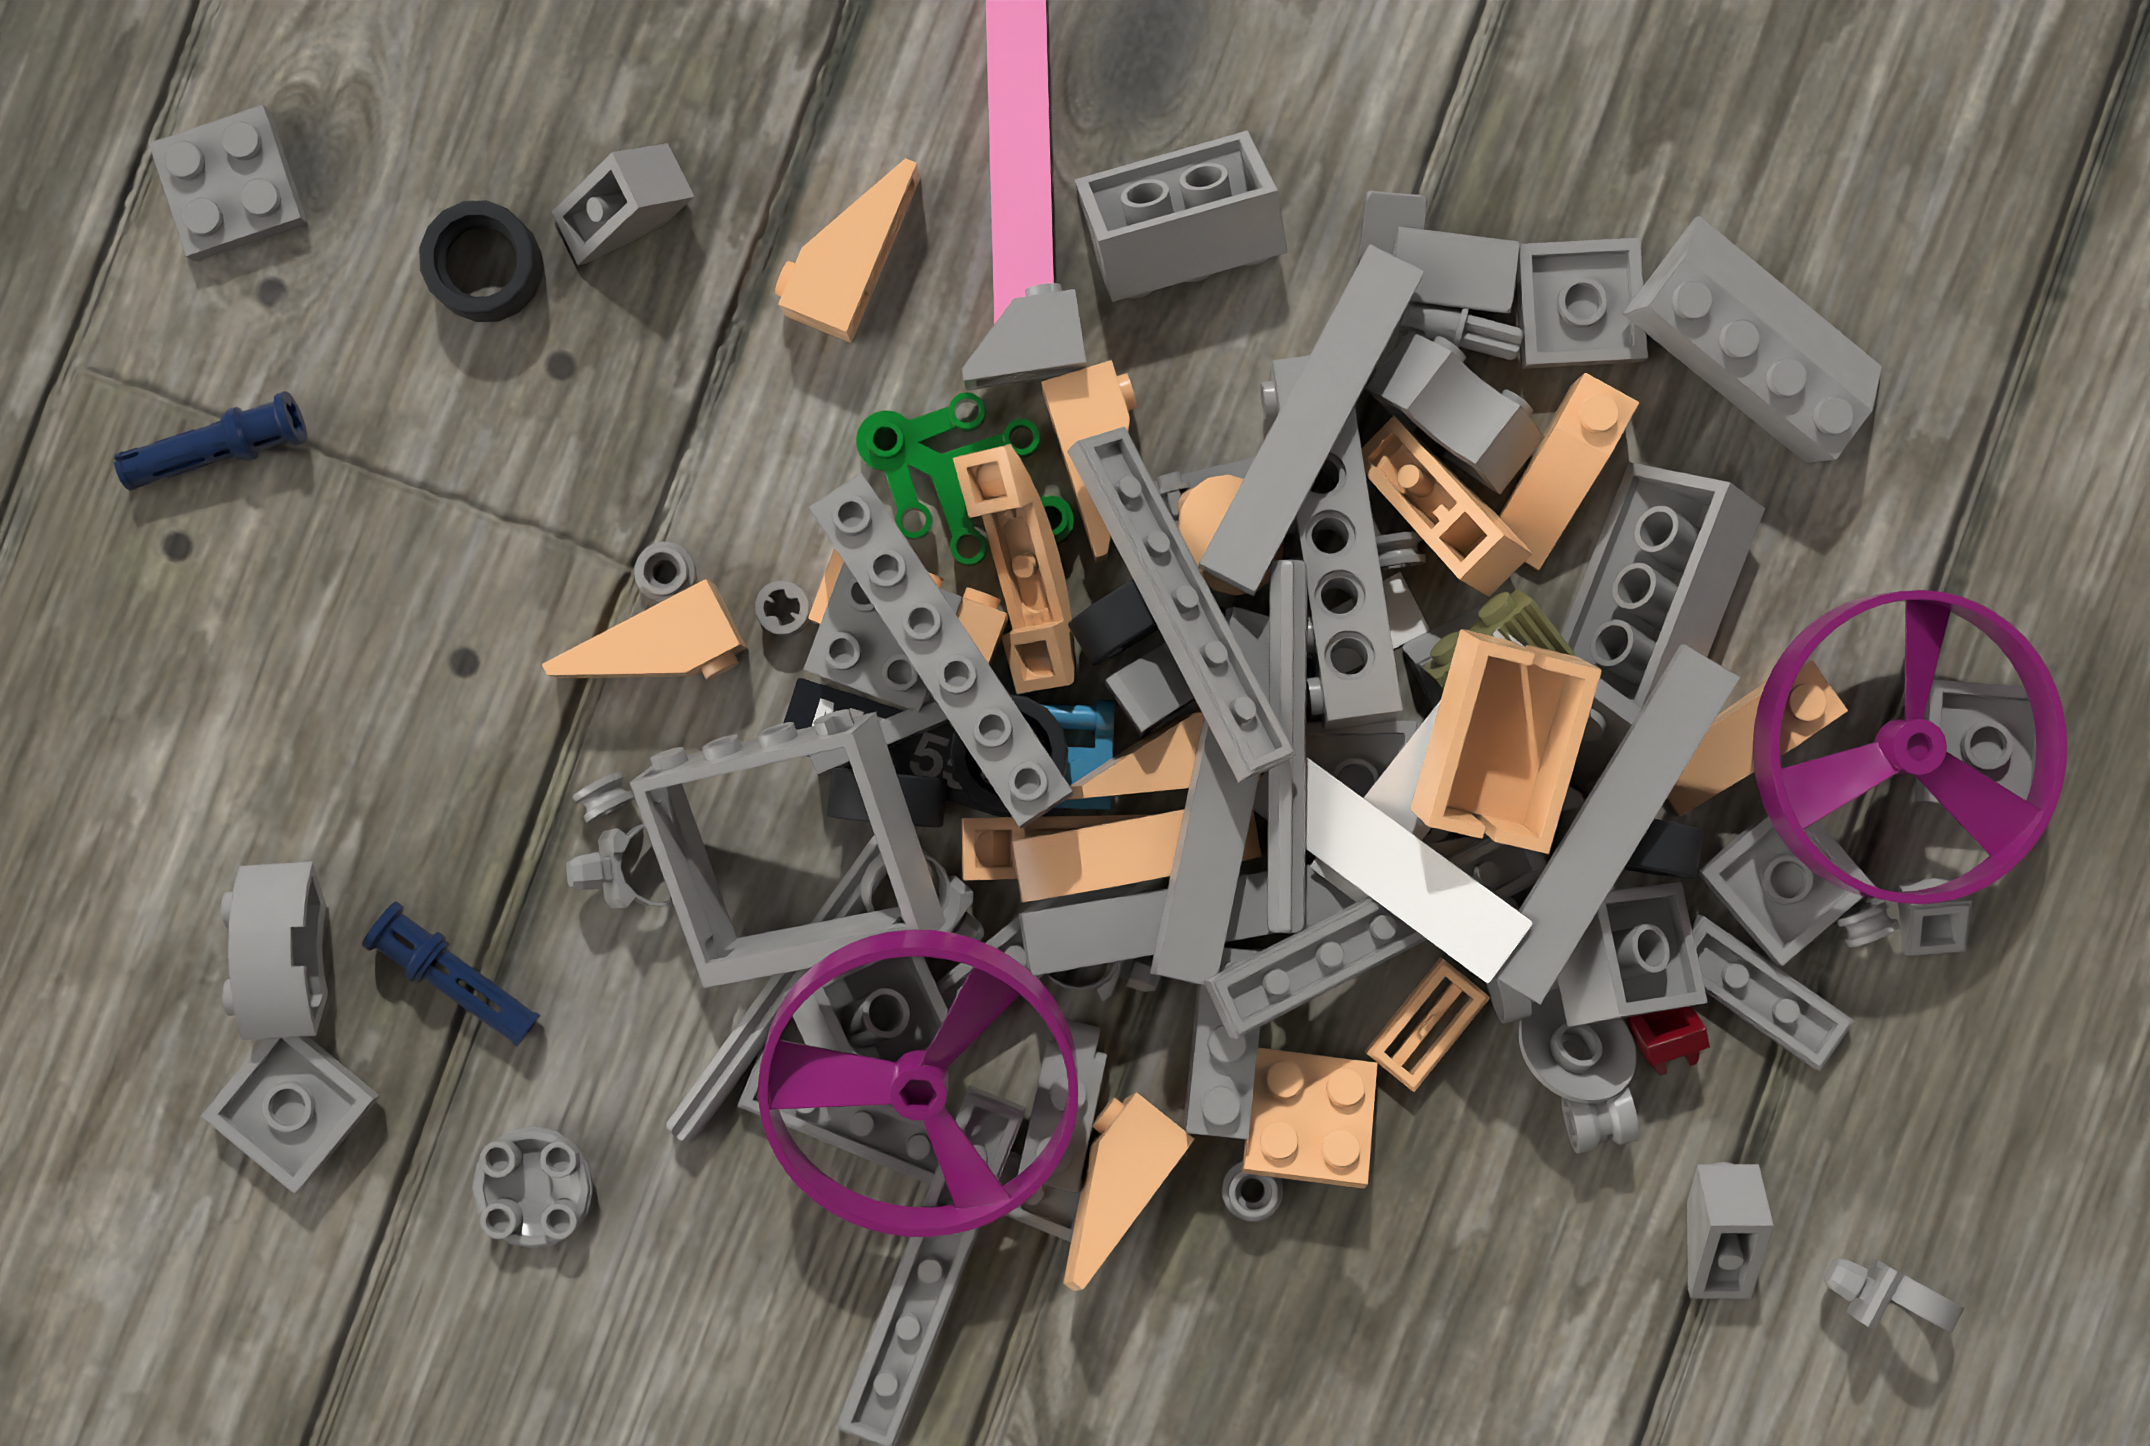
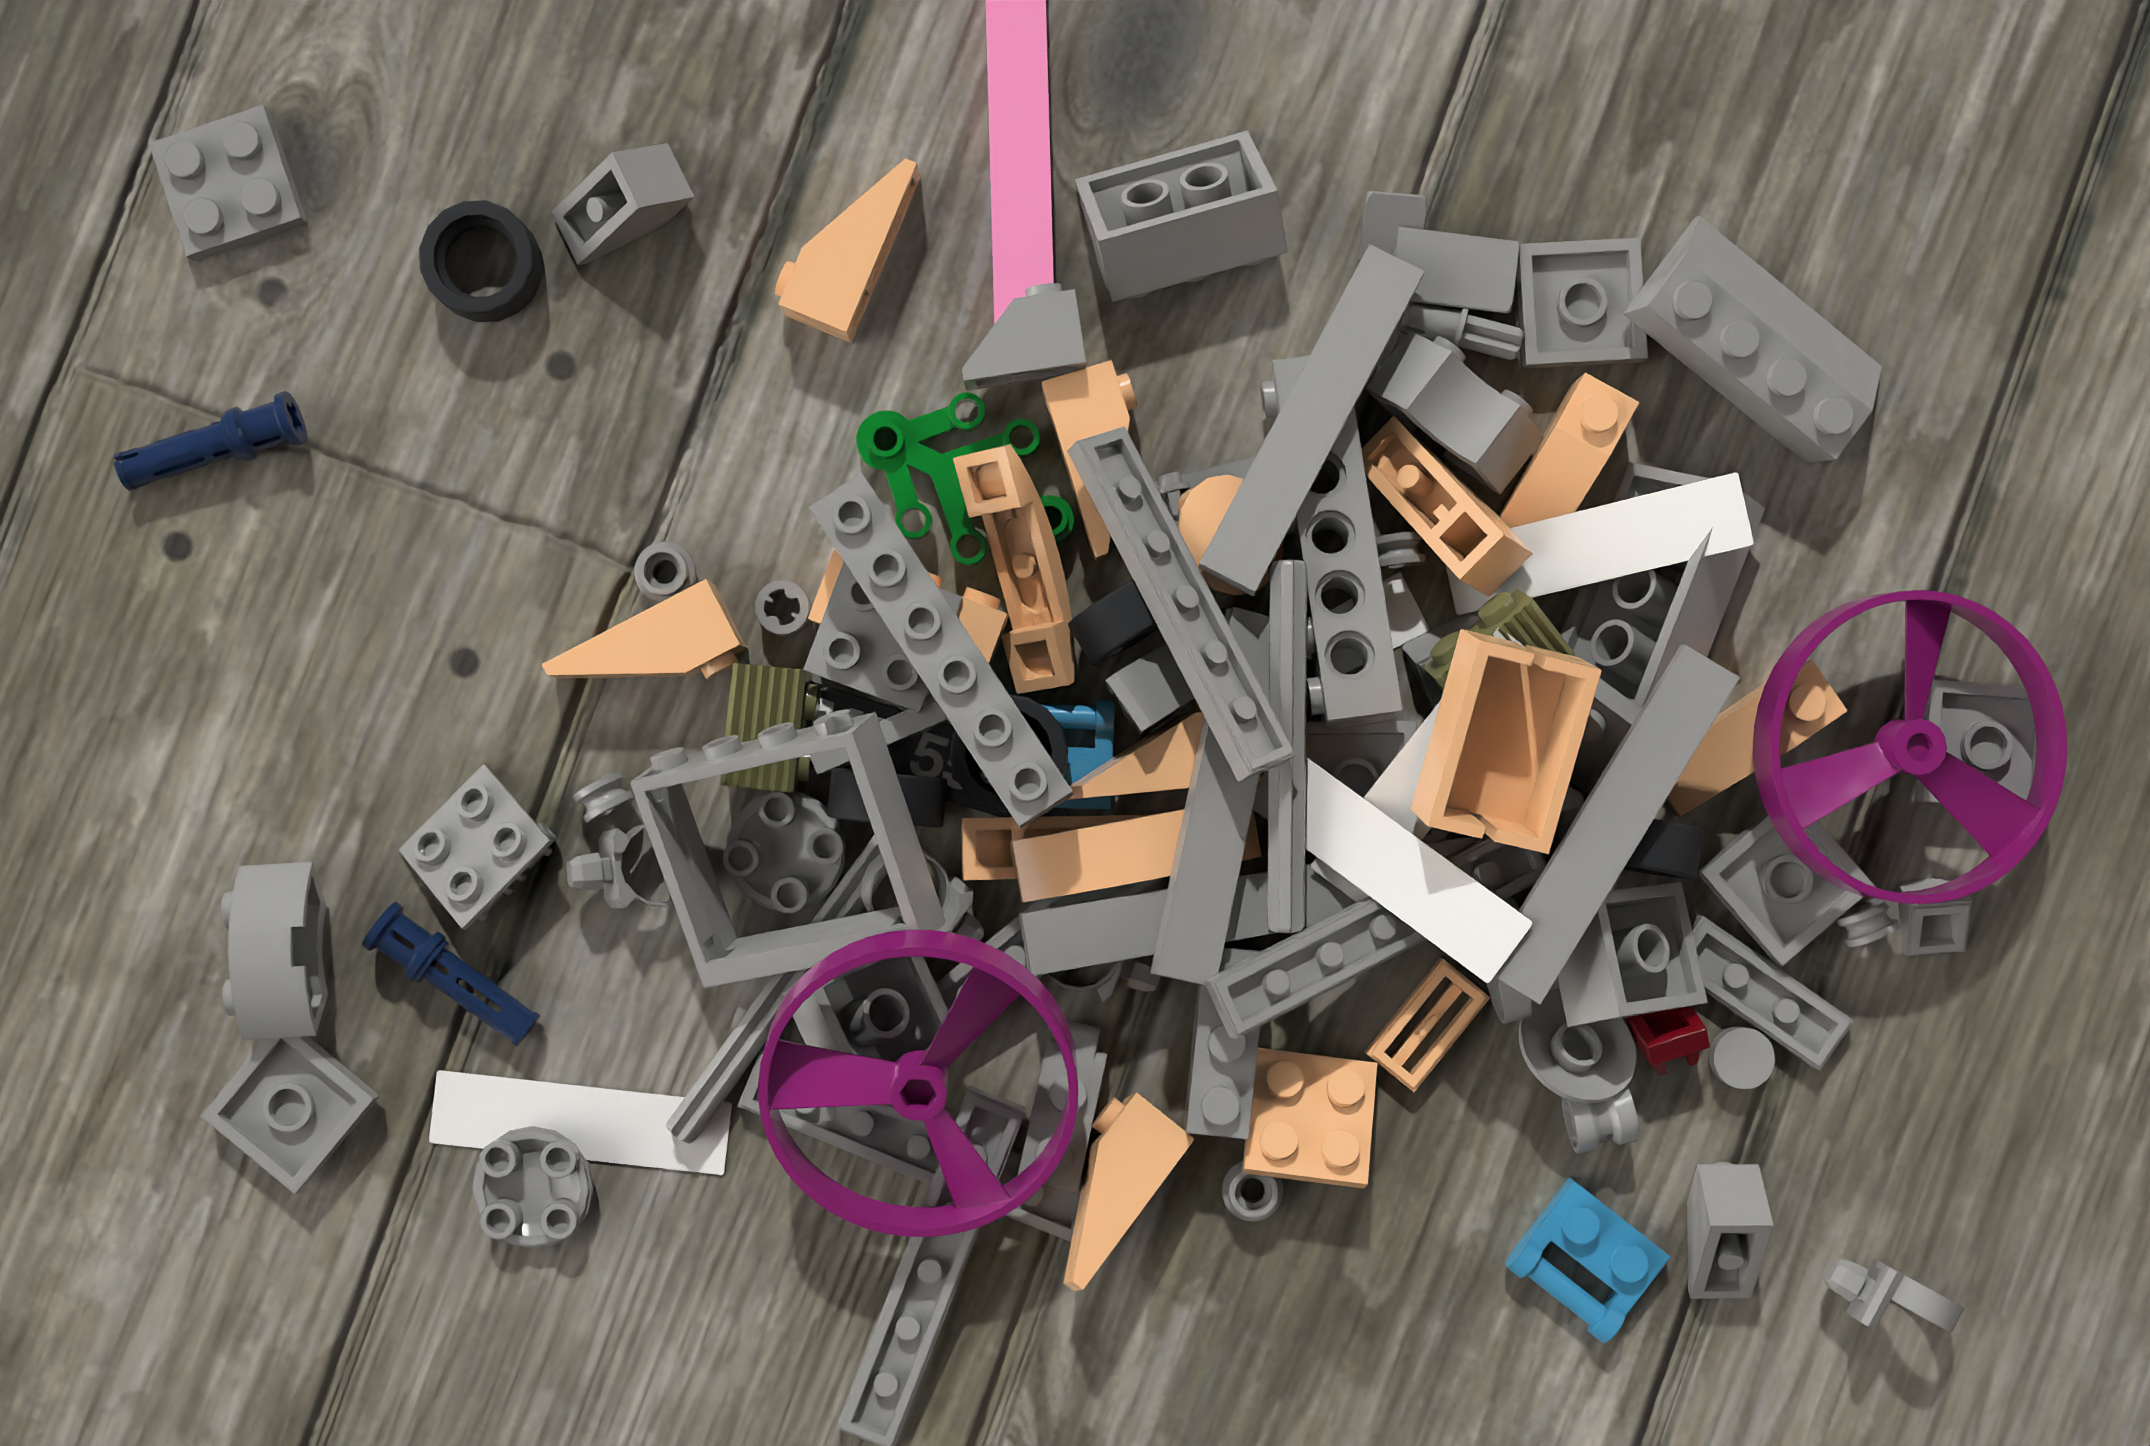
none -> light grey hinge [399,764,557,930]
none -> white sticker [429,1070,732,1175]
none -> olive brick [720,663,821,793]
none -> light grey dish [723,791,846,913]
none -> white sticker [1446,473,1754,615]
none -> dark azure plate [1505,1177,1671,1343]
none -> light grey tile [1709,1026,1775,1089]

